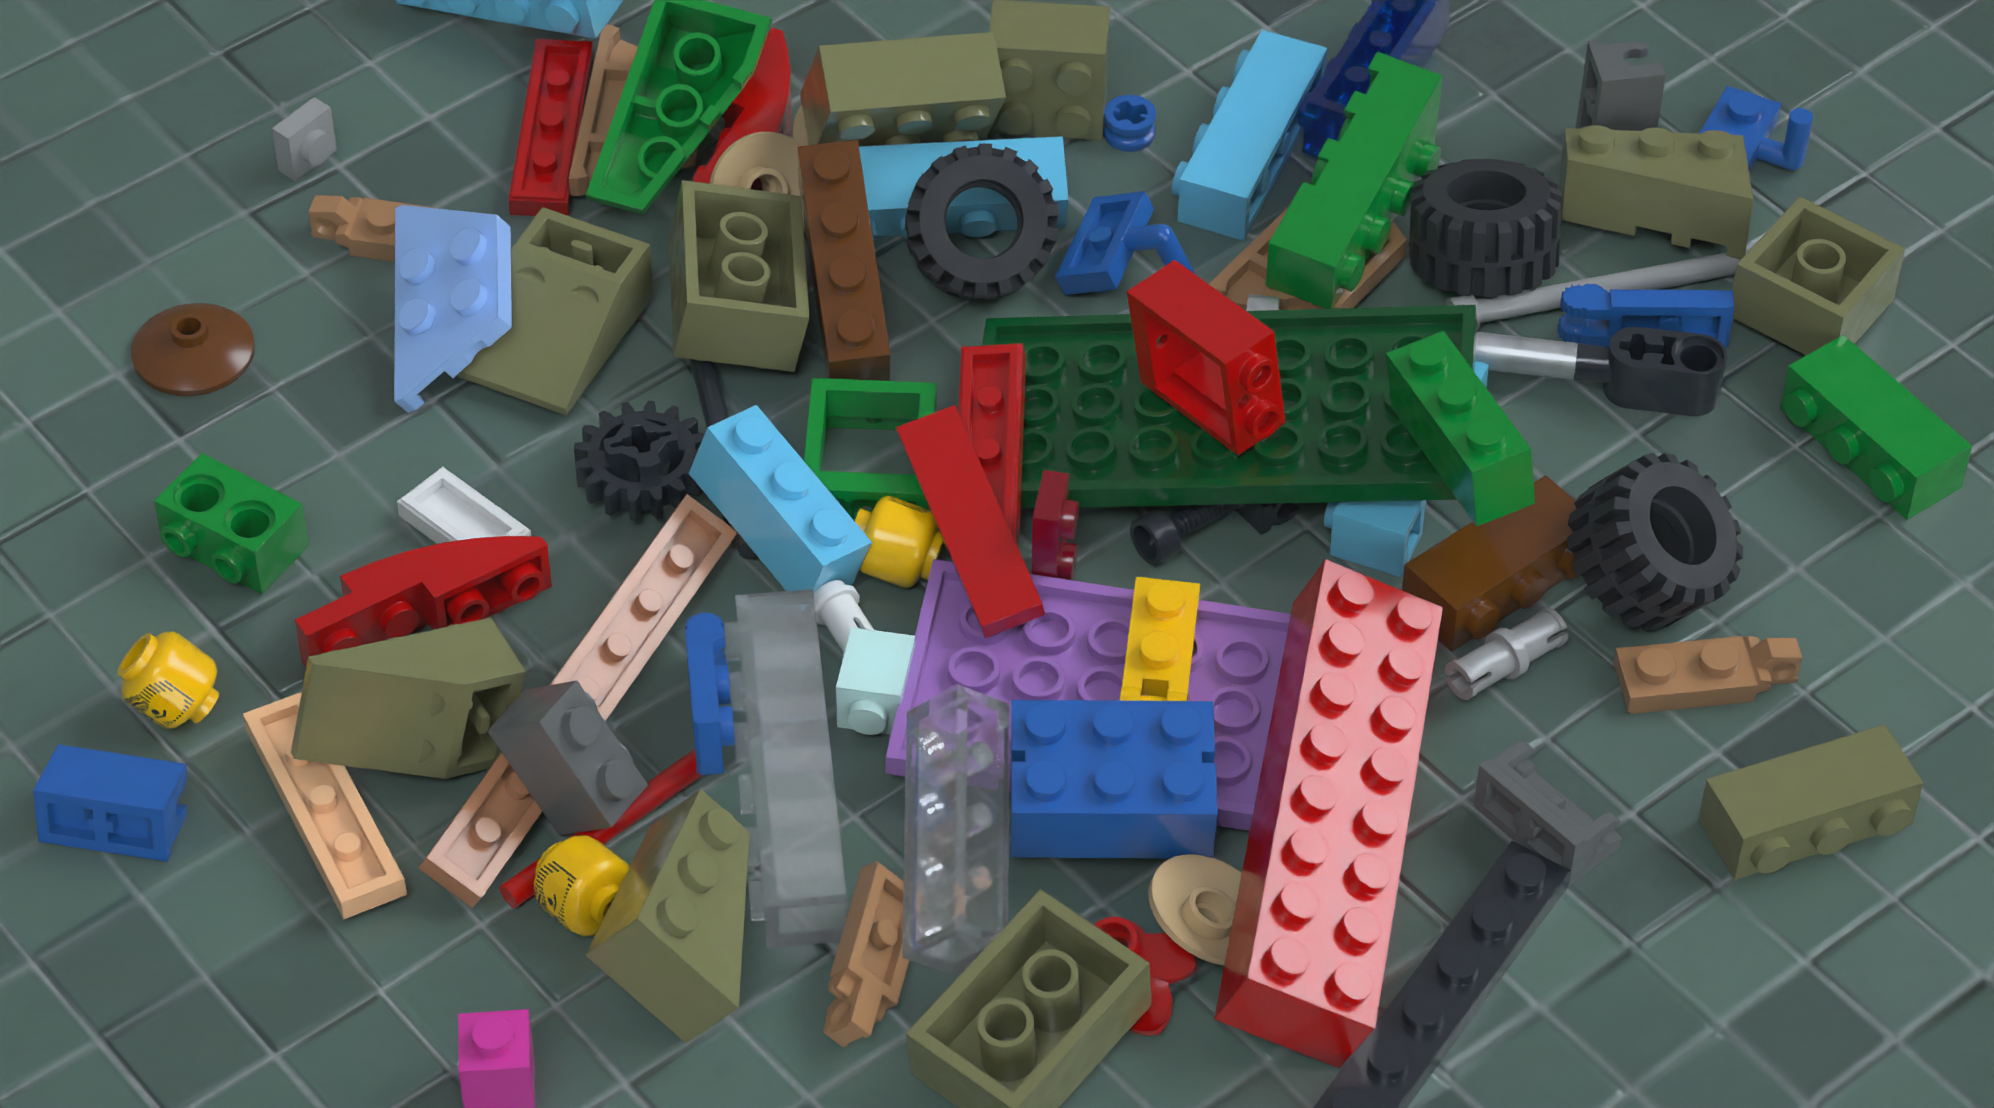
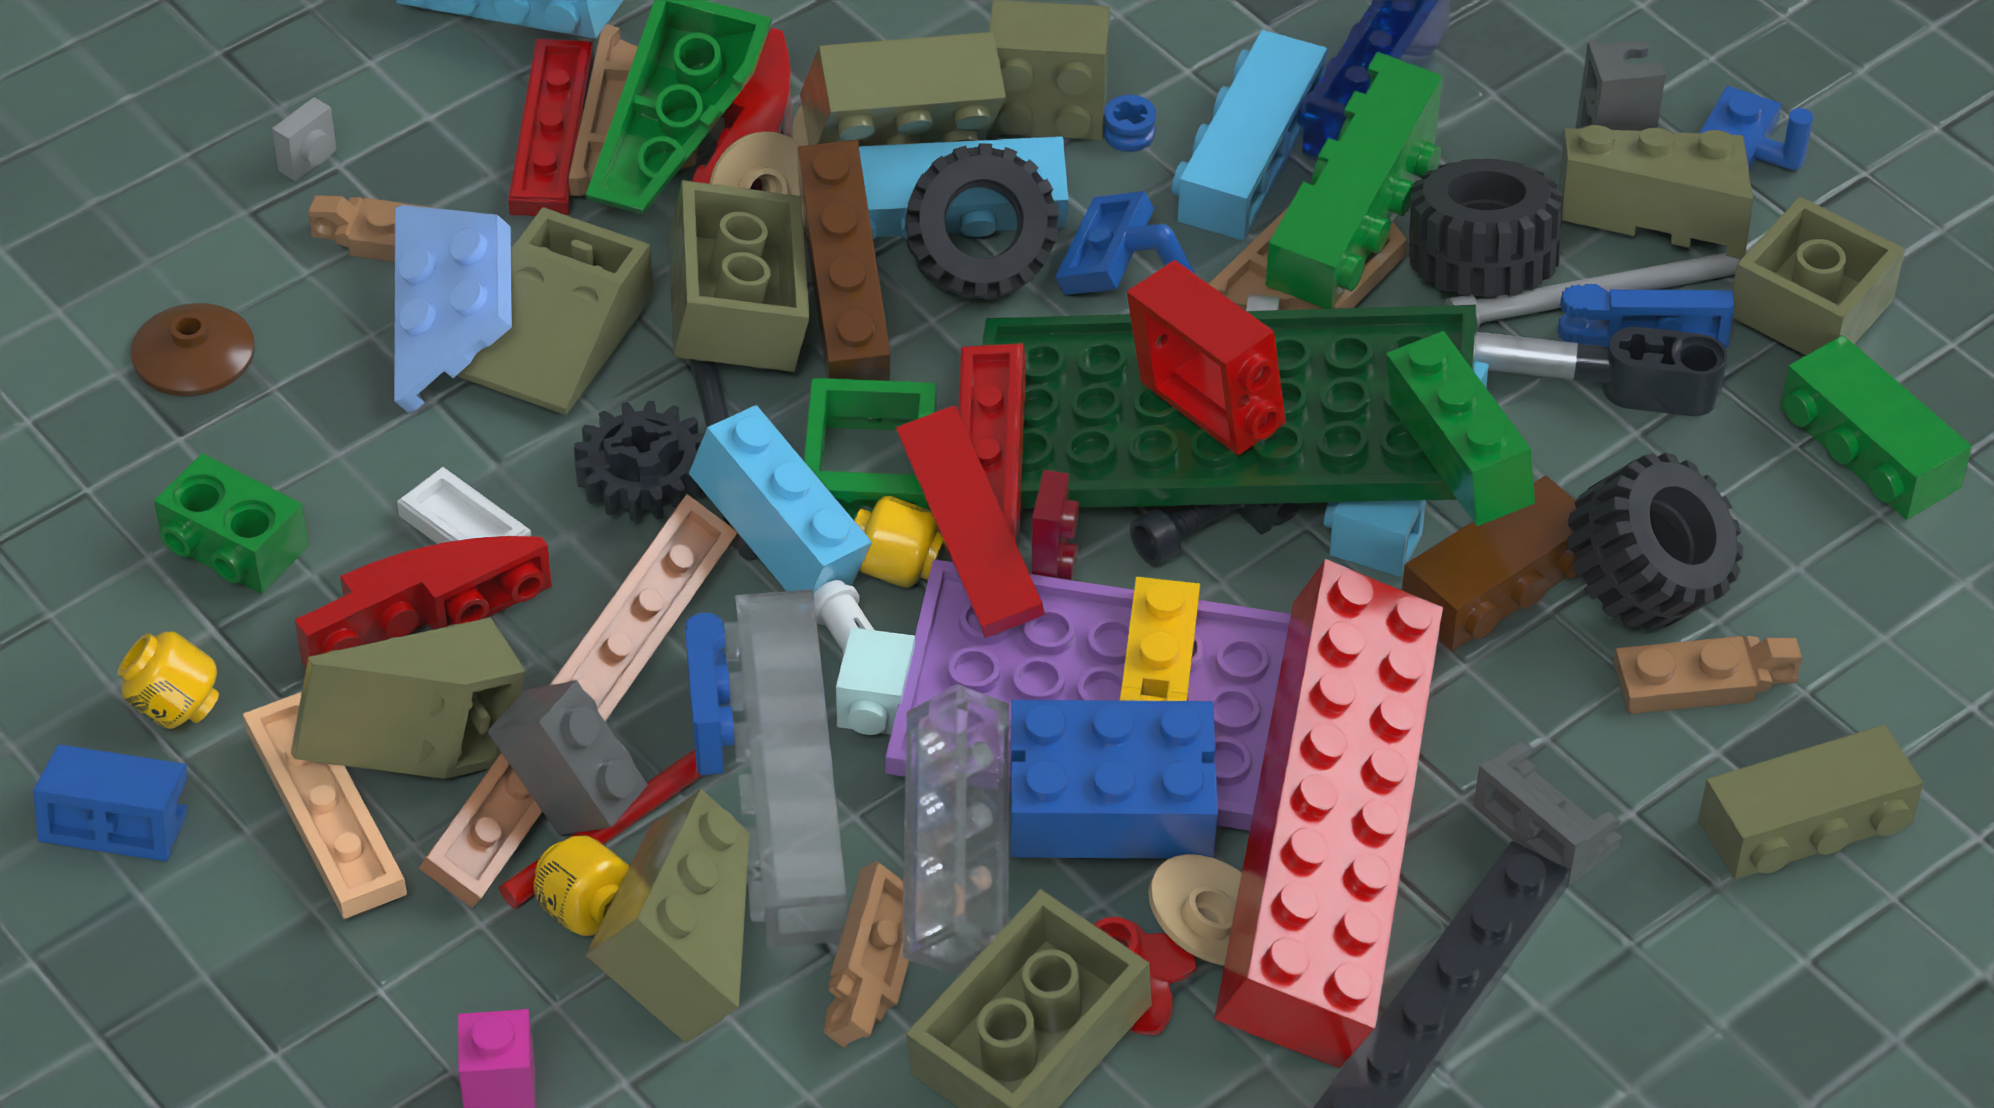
light grey pin [1445,607,1569,700] -> none

